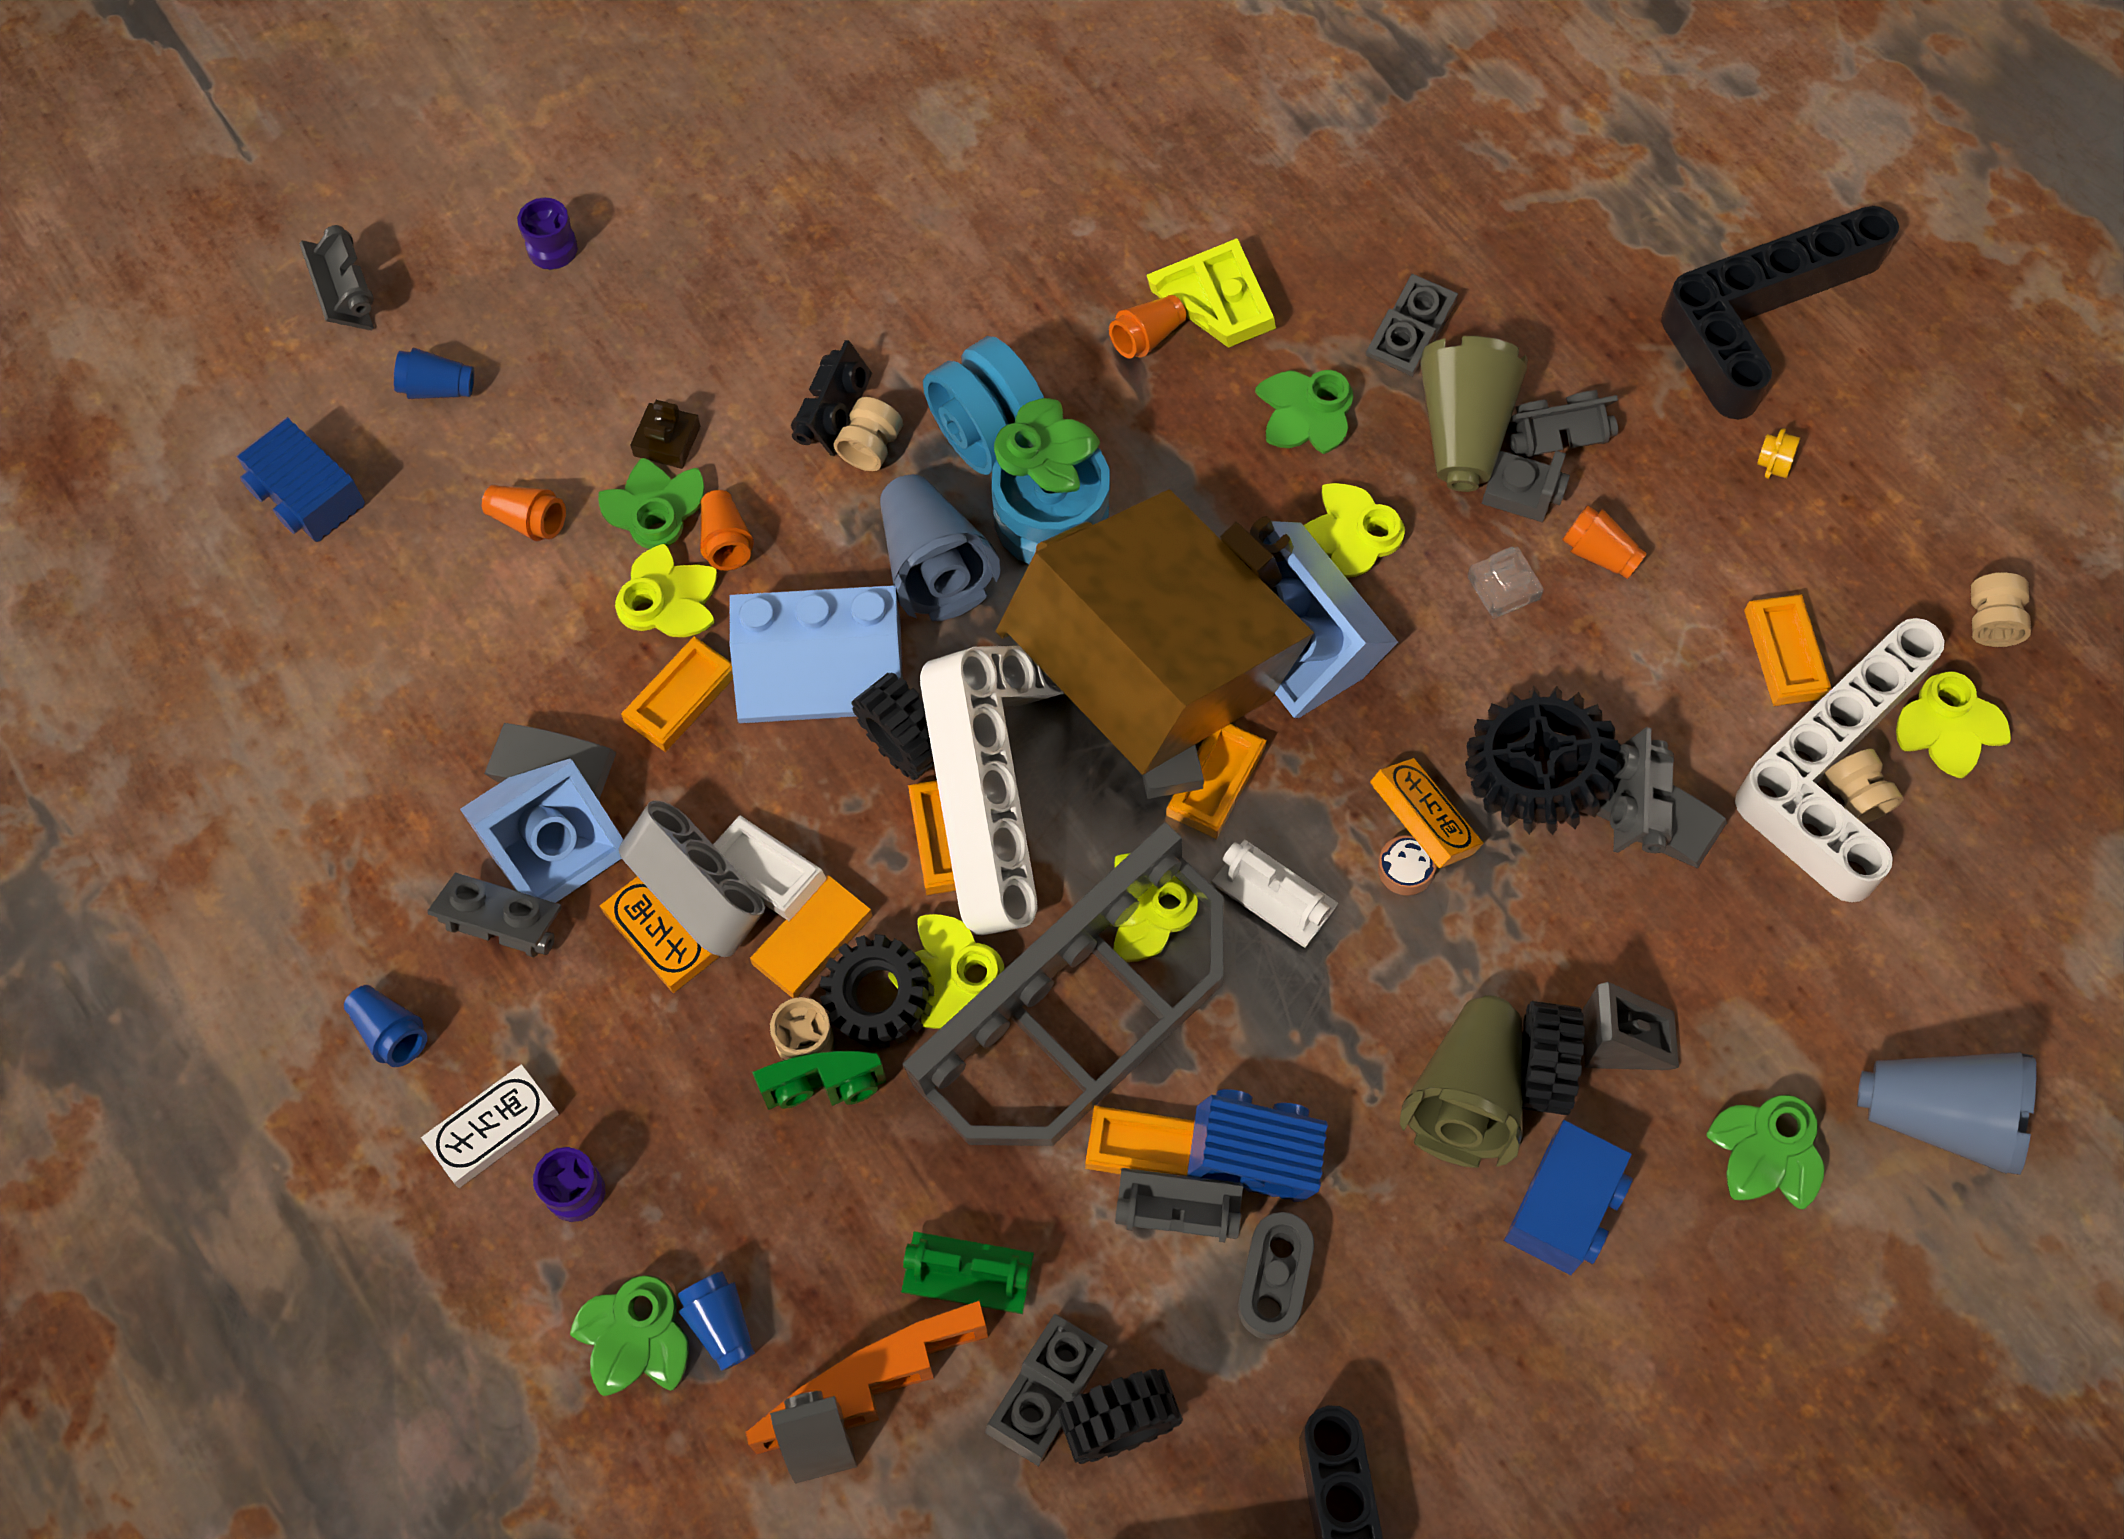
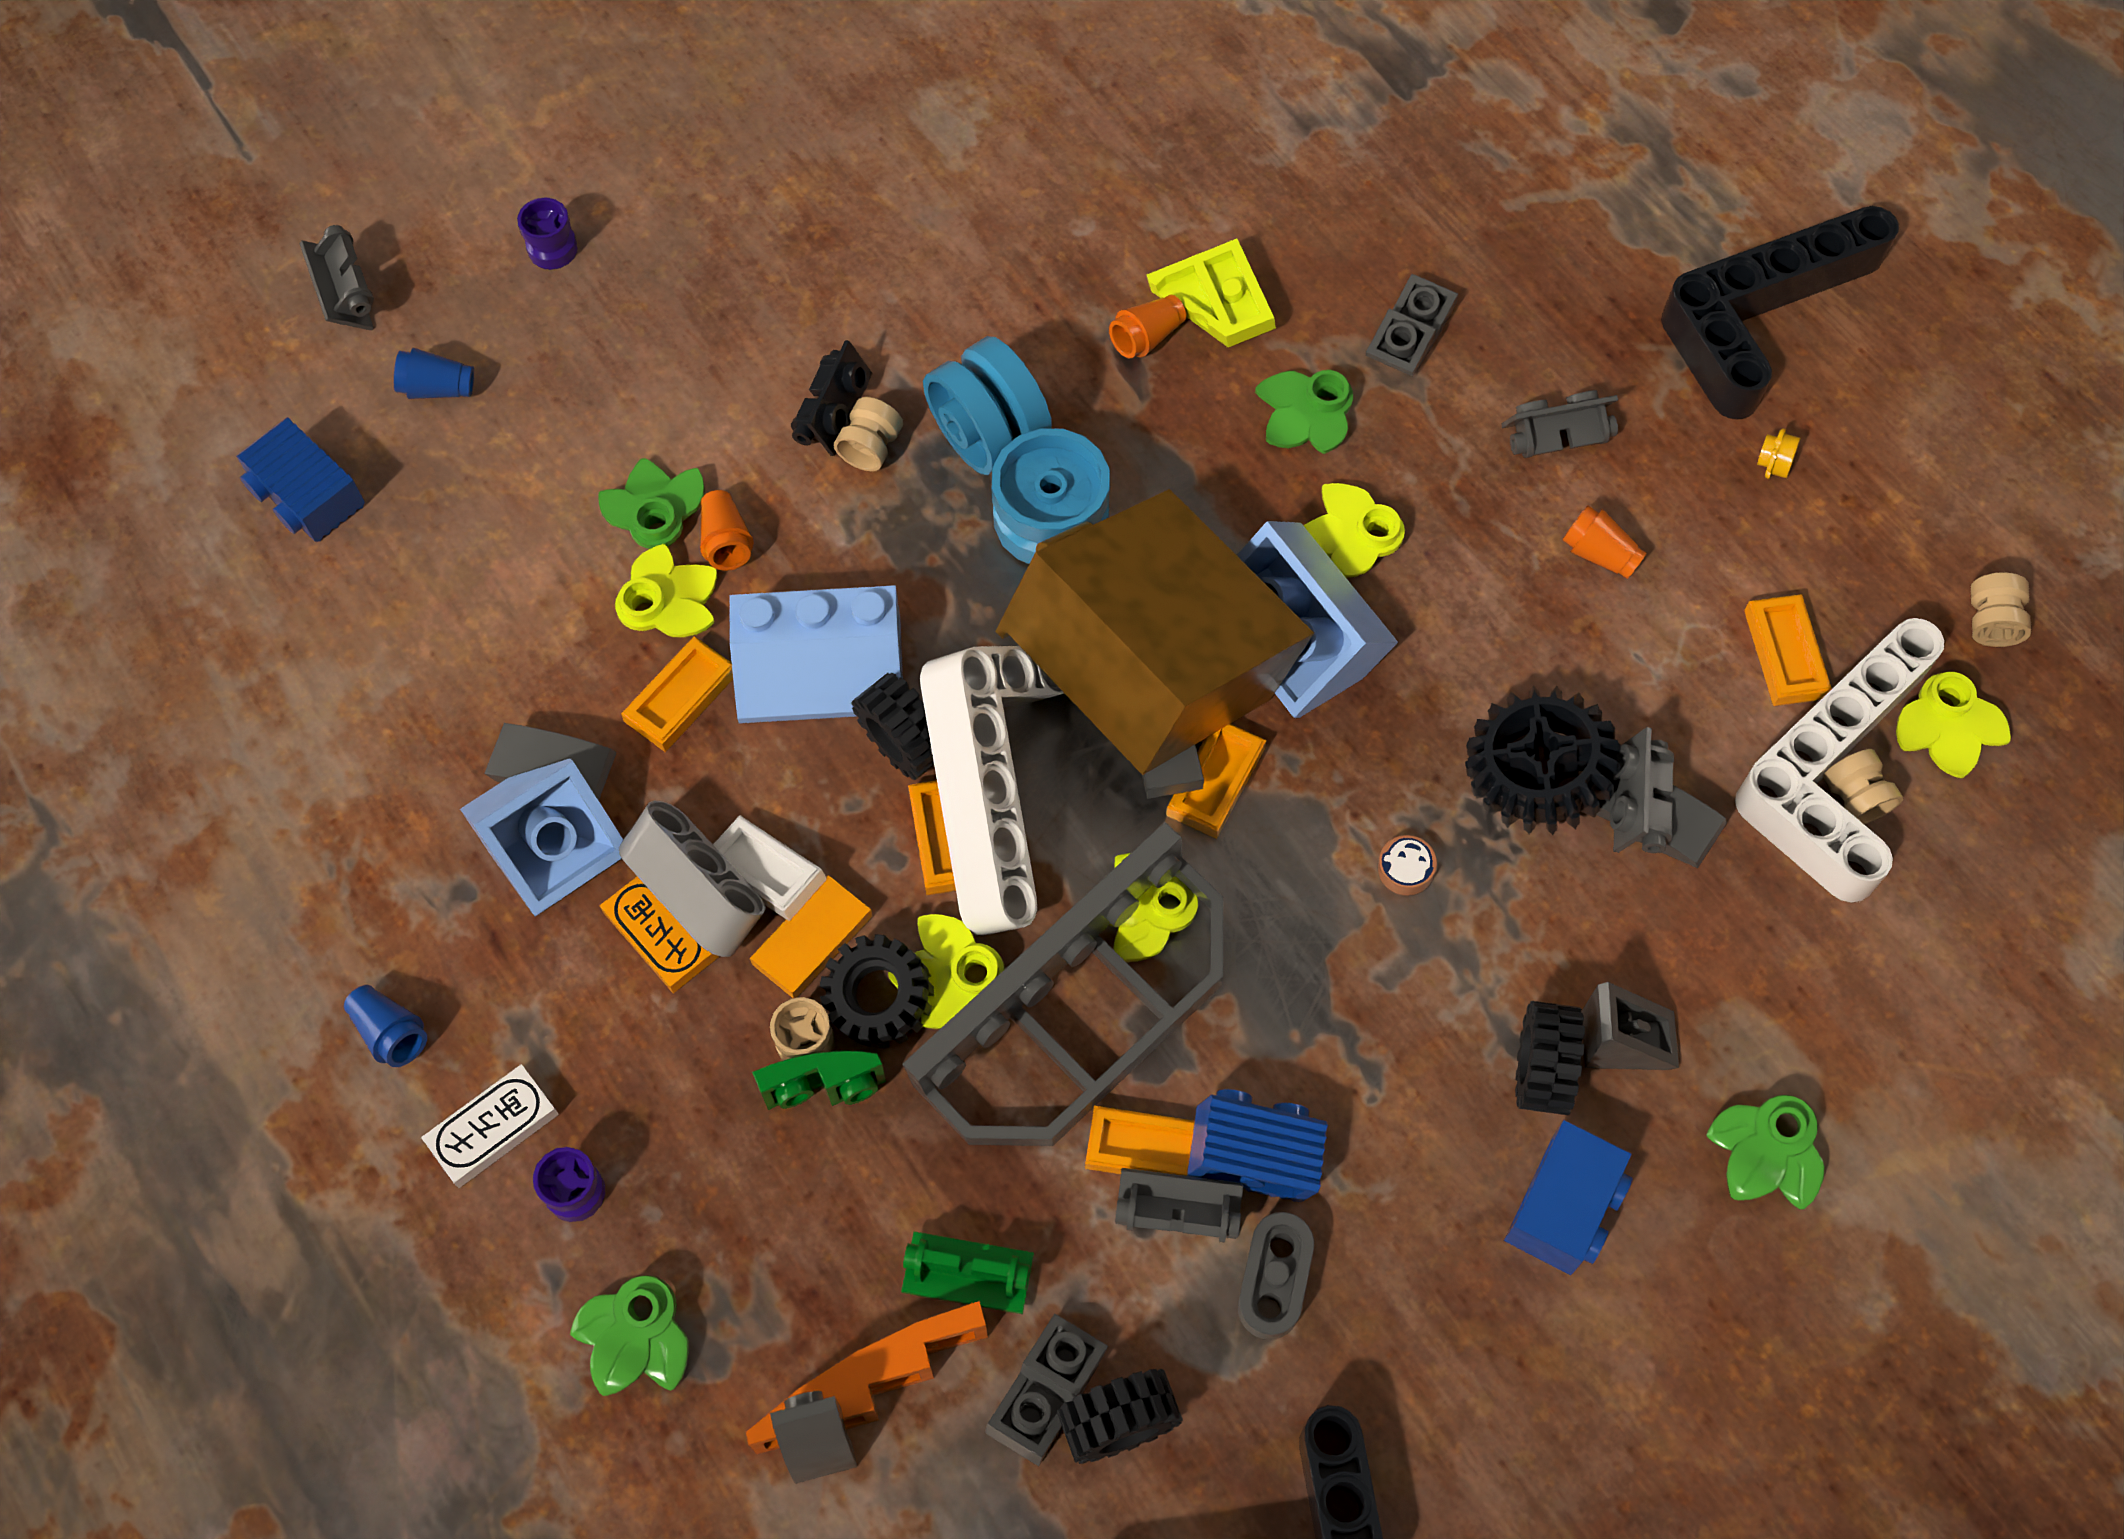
dark grey hinge [427,872,561,958] -> none
orange cone [482,485,566,541] -> none
dark brown tile [630,399,701,469] -> none
blue cone [678,1271,755,1371] -> none
sand blue cone [880,474,1000,621] -> none
bright green plate [994,398,1100,493] -> none
white hinge [1211,839,1339,948] -> none
dark brown tile [1220,516,1294,590] -> none
light orange tile [1370,758,1484,868] -> none
olive cone [1399,995,1523,1168] -> none
olive cone [1420,336,1528,492] -> none
clear tile [1467,546,1544,619] -> none
dark grey bracket [1481,451,1570,522] -> none
sand blue cone [1857,1052,2037,1175] -> none

